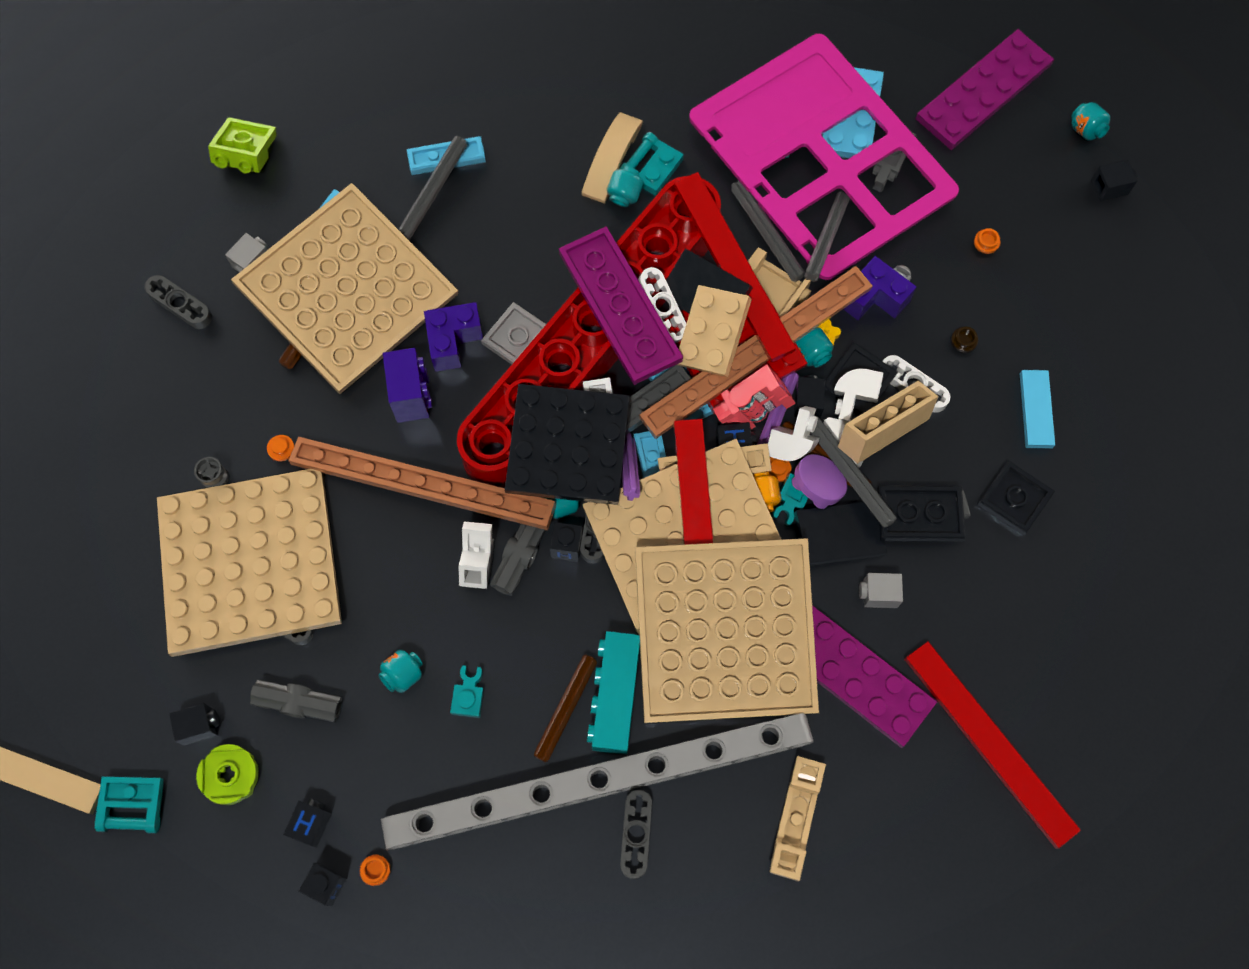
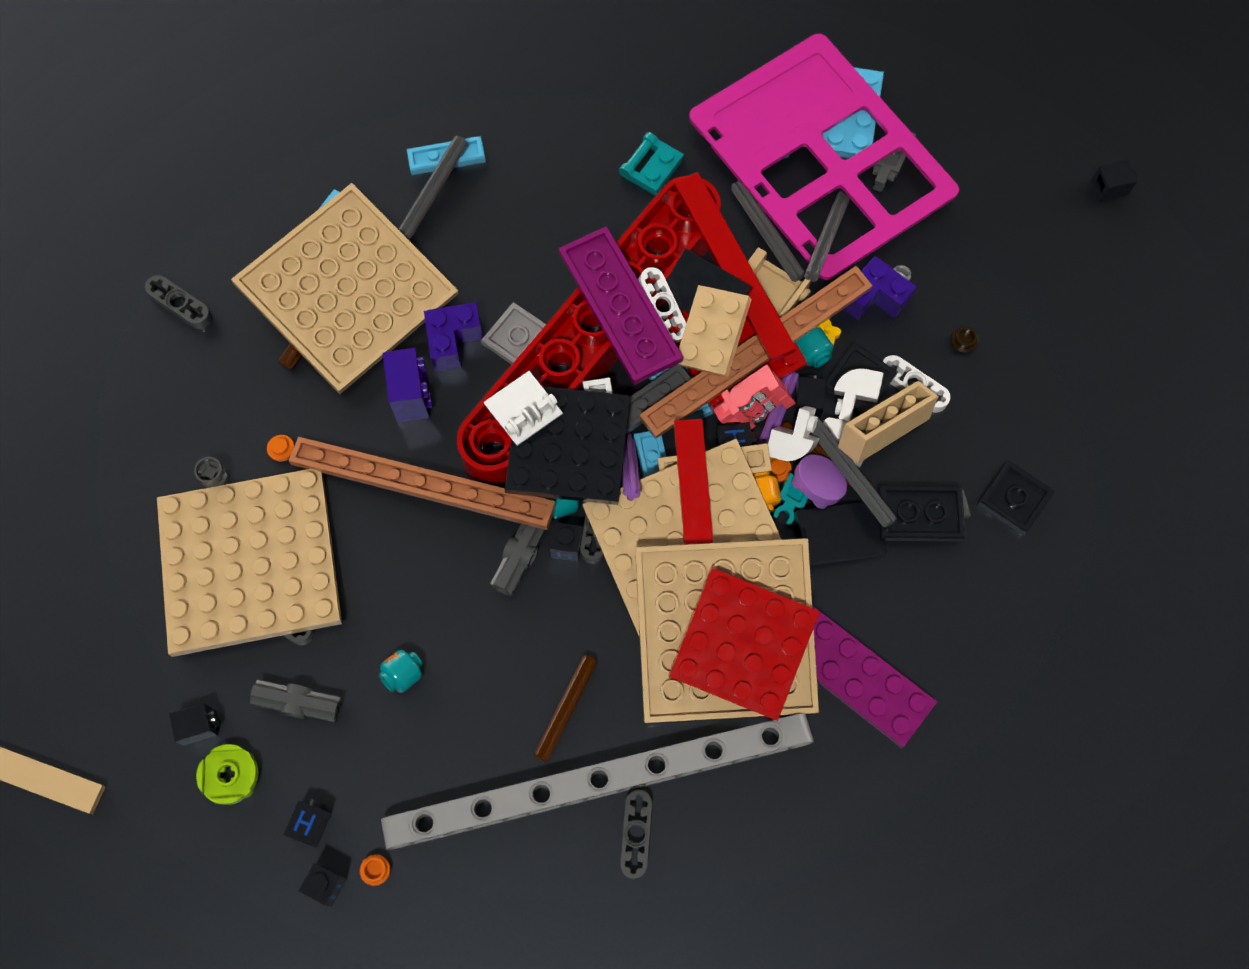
teal plate [95,777,164,833] -> none
lime plate [208,117,277,173] -> none
light grey brick [225,233,268,272] -> none
teal plate [450,665,484,718] -> none
white brick [459,522,494,589] -> none
tan slope [582,113,643,204] -> none
teal brick [587,631,640,755] -> none
teal head [606,166,644,207] -> none
tan slope [769,756,826,881] -> none
light grey brick [859,573,903,608] -> none
red tile [904,641,1081,849] -> none
magenta plate [915,29,1054,150] -> none
orange plate [974,228,1000,254] -> none
medium azure tile [1020,370,1055,448] -> none
teal head [1071,102,1110,140] -> none
none -> white hinge [483,371,563,446]
none -> red plate [668,568,820,721]

